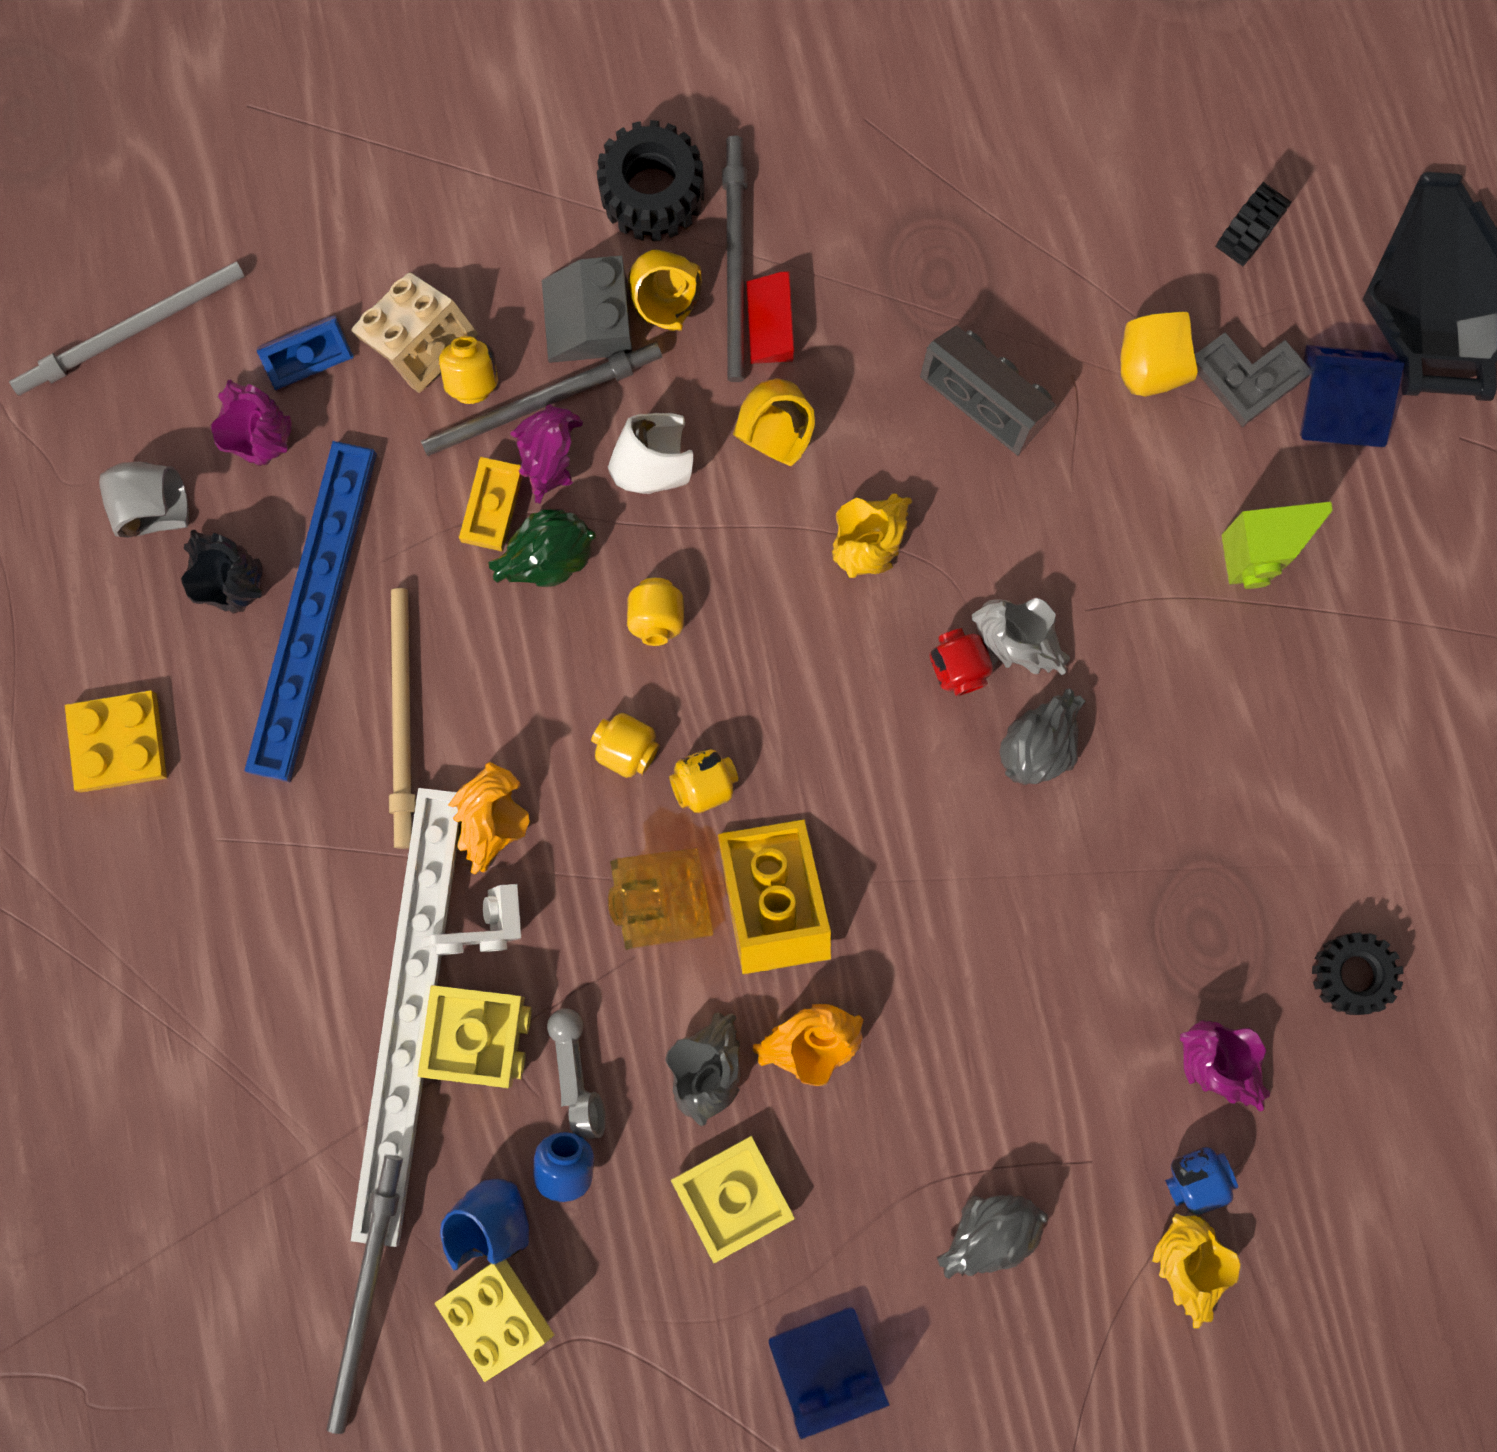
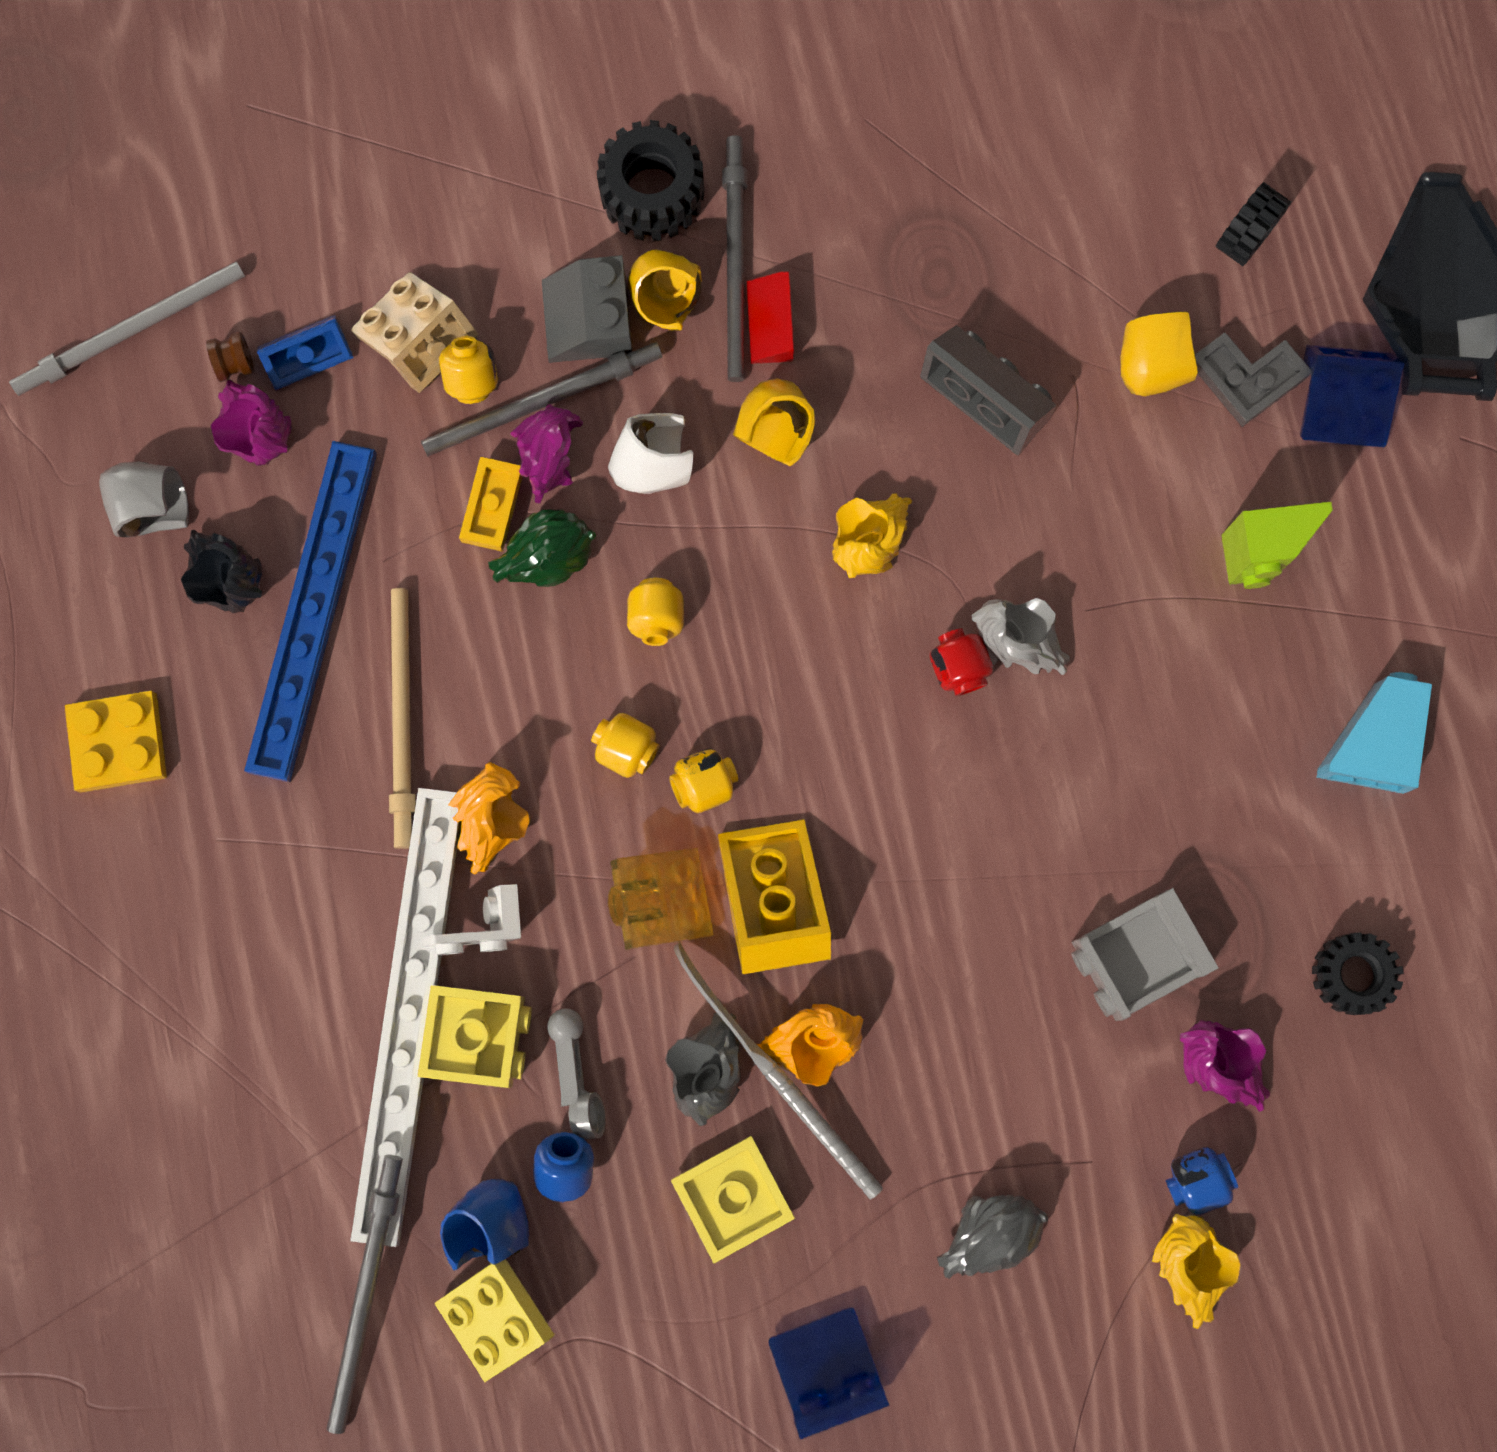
dark grey hair [999,689,1085,785] -> none
none -> reddish brown wheel [206,332,254,382]
none -> light grey piece [673,942,883,1199]
none -> light grey panel [1071,888,1218,1021]
none -> medium azure slope [1316,672,1432,794]

